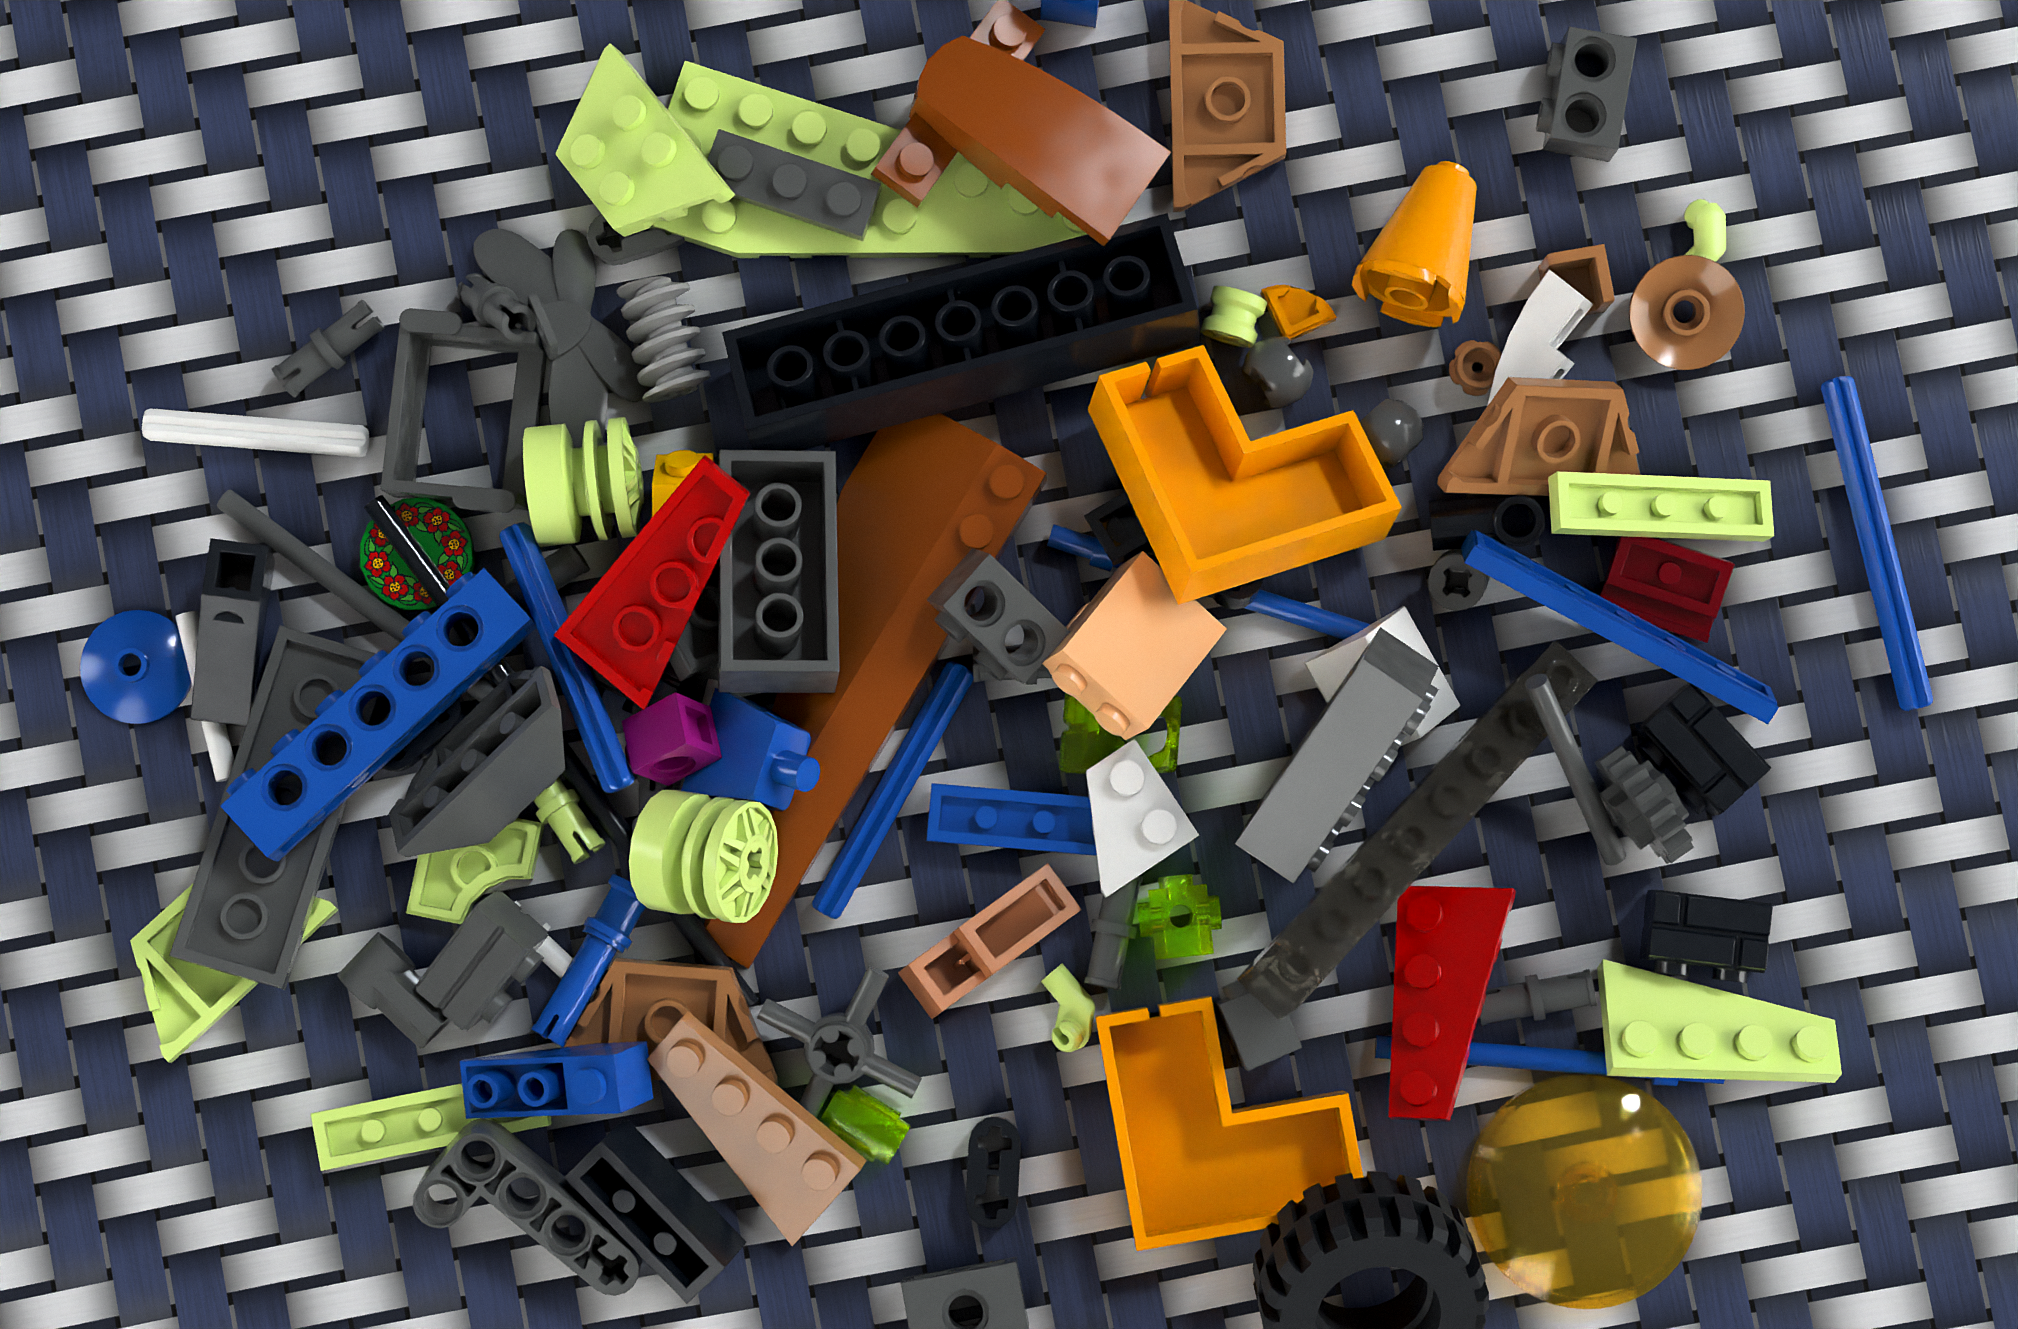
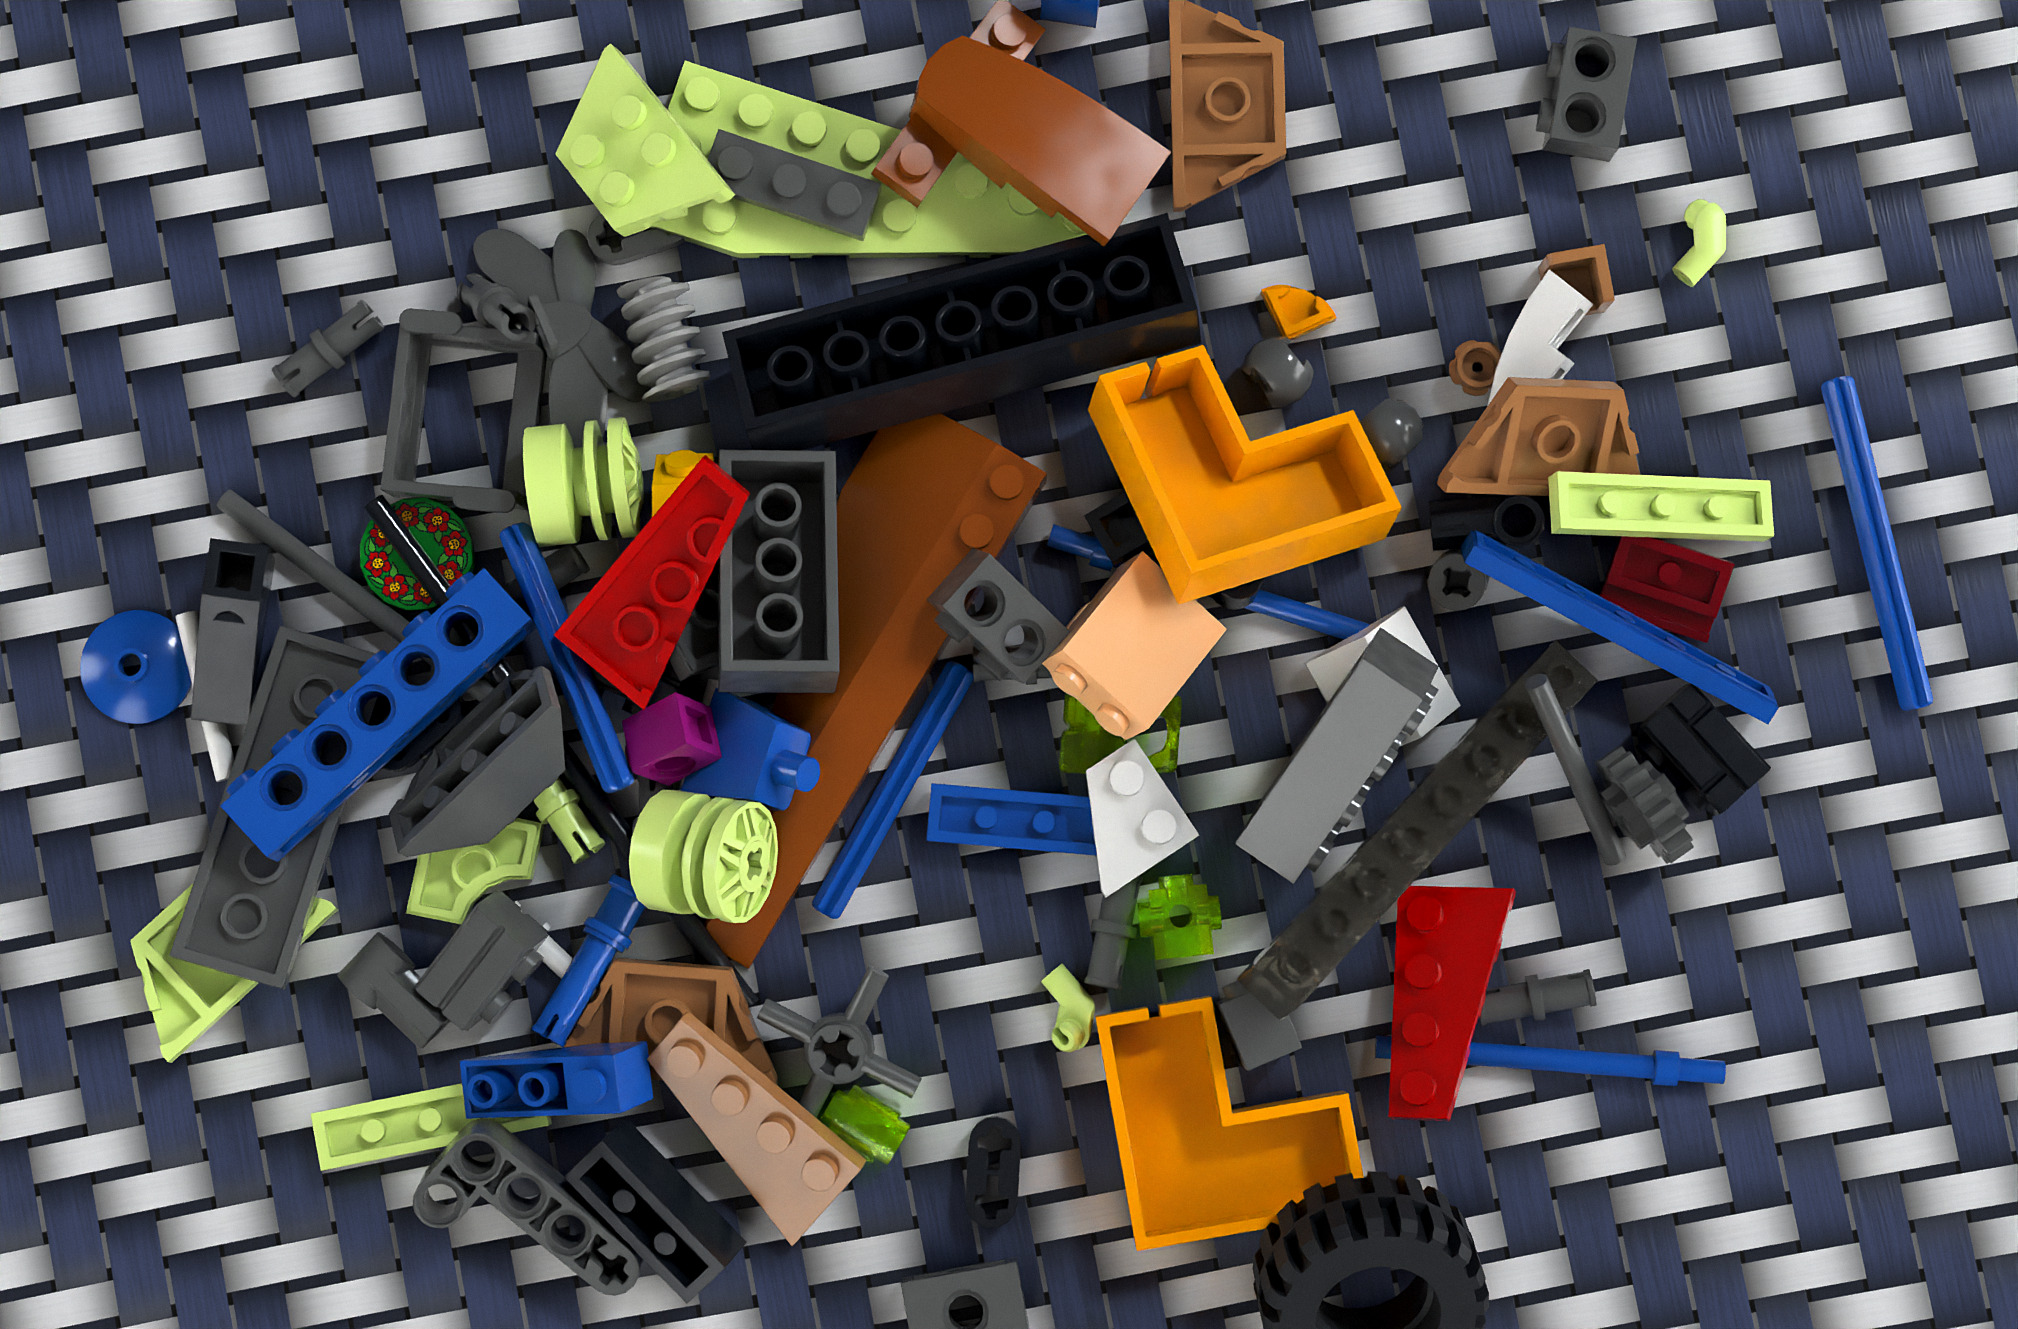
white axle [142,409,369,457] -> none
nougat slope [898,863,1082,1019] -> none
yellowish green wheel [1200,286,1267,348] -> none
light orange cone [1352,161,1477,327] -> none
clear yellow dish [1467,1074,1702,1309] -> none
yellowish green wing [1597,959,1842,1083] -> none
medium nougat dish [1629,255,1745,370] -> none
black brick [1640,890,1773,983] -> none

